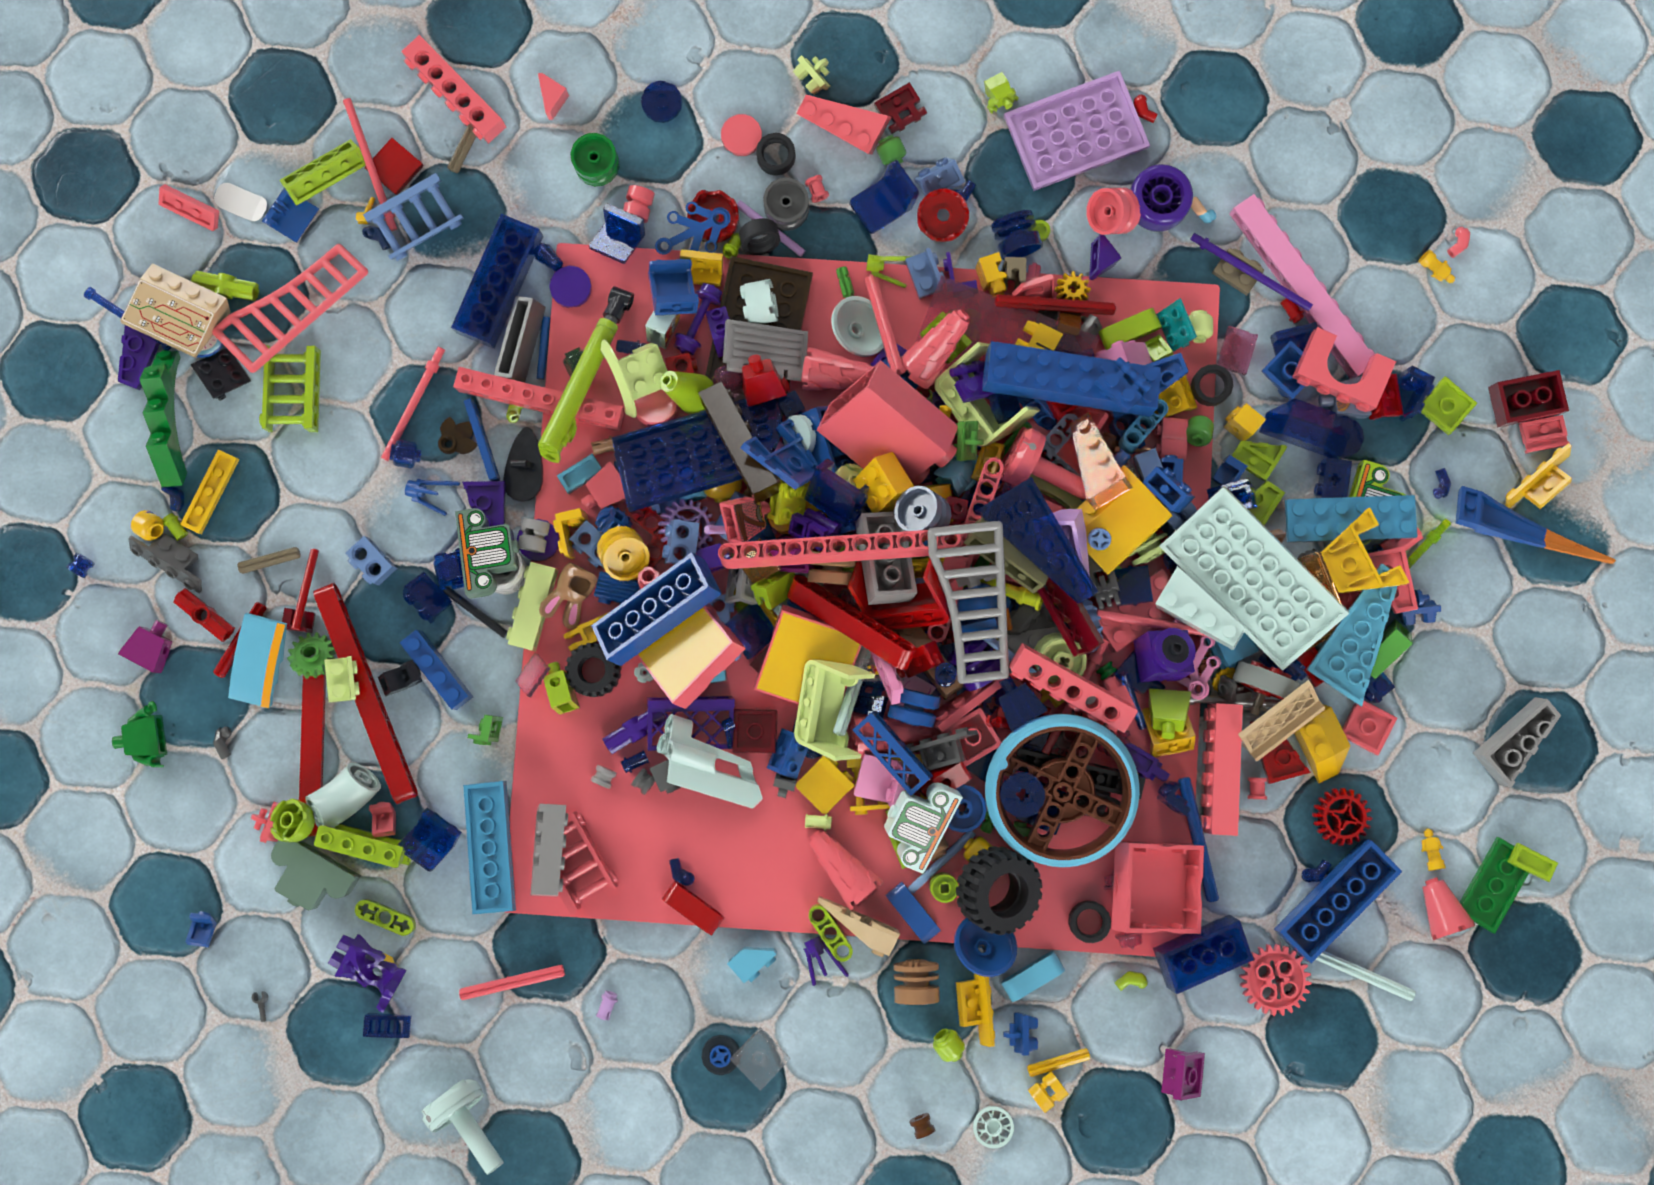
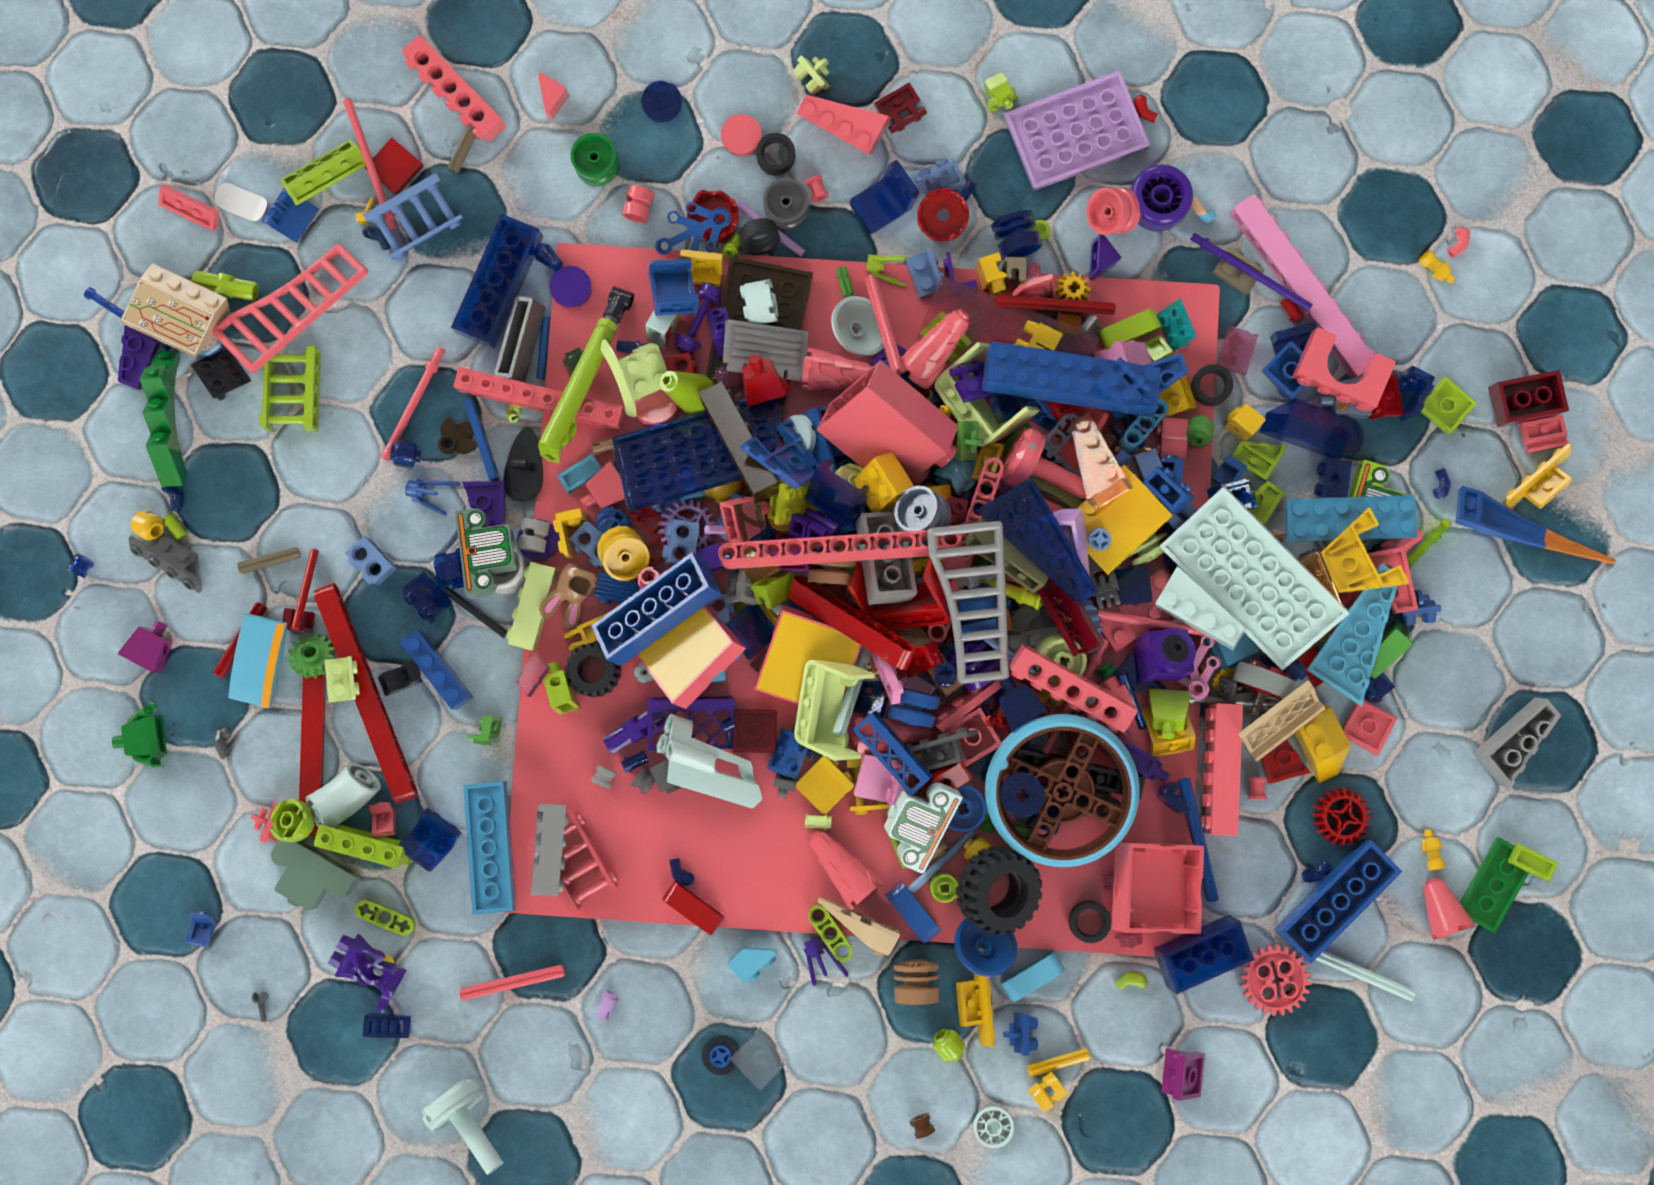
red piece [173,588,235,642] -> none
yellow plate [180,450,240,535] -> none
clear blue bracket [589,203,645,264] -> none
clear blue bracket [777,390,806,420] -> none
bright green head [876,134,907,167] -> none
yellowish green head [1189,310,1213,343] -> none

